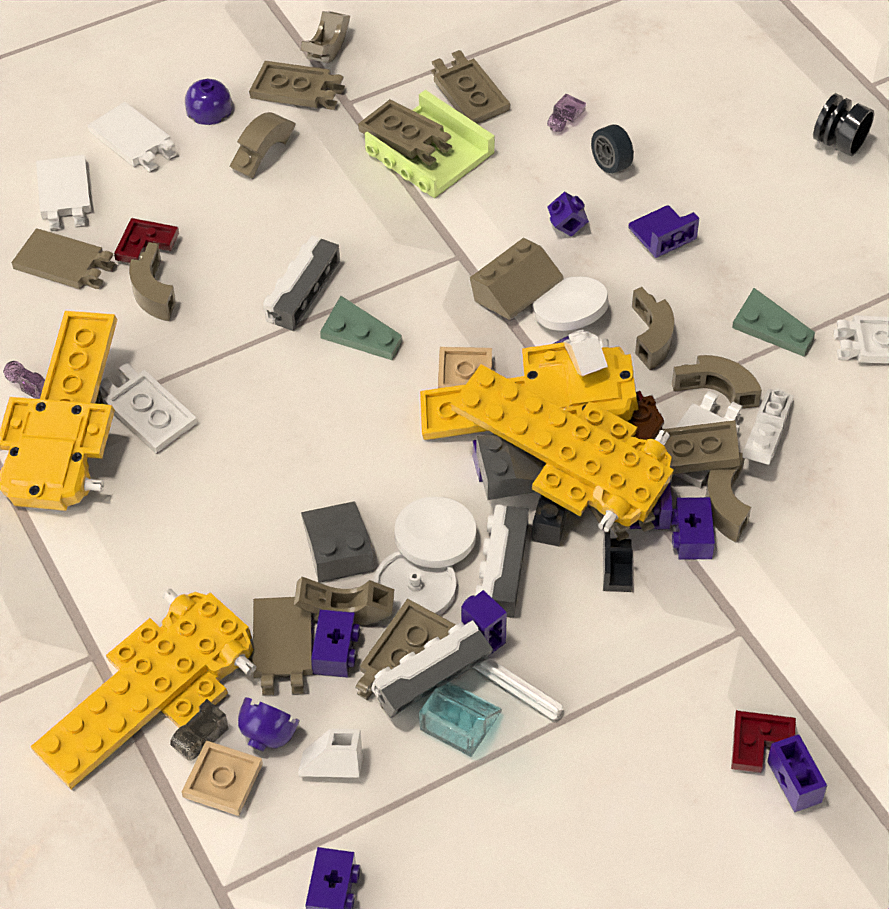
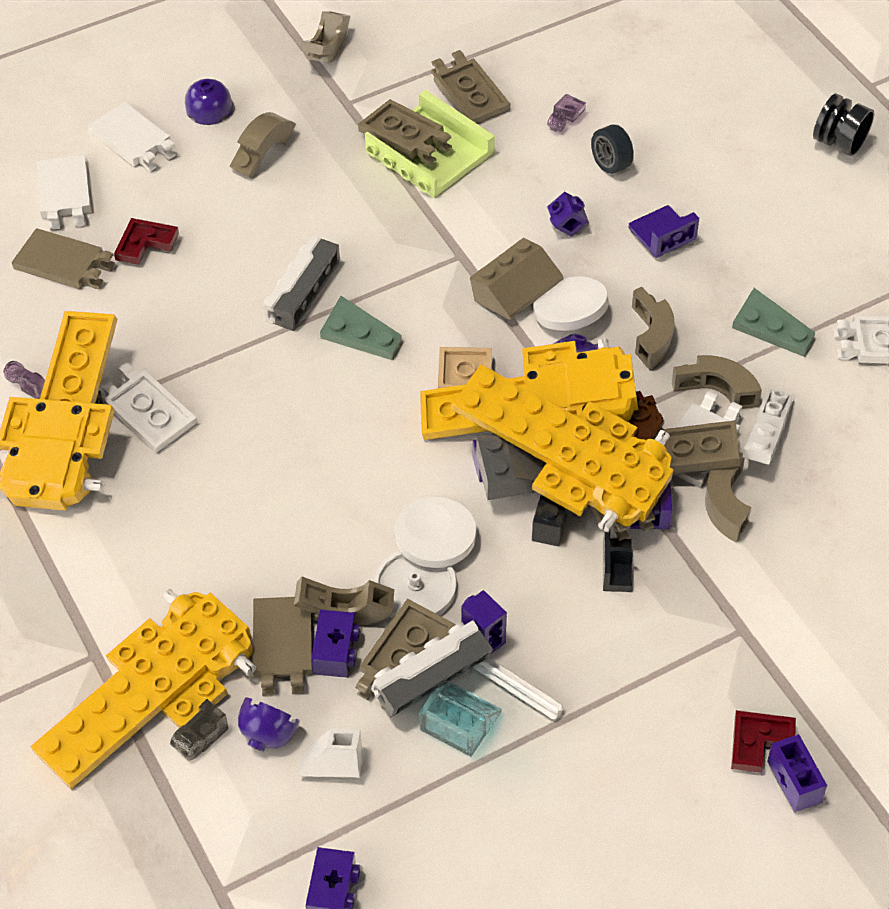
dark tan arch [129,242,176,321] -> none
tan plate [181,740,263,816] -> none
dark tan tile [249,61,345,110] -> none
dark grey slope [301,501,374,583] -> none
piece [475,505,529,618] -> none
white slope [563,330,608,376] -> none
dark purple brick [671,497,715,560] -> none

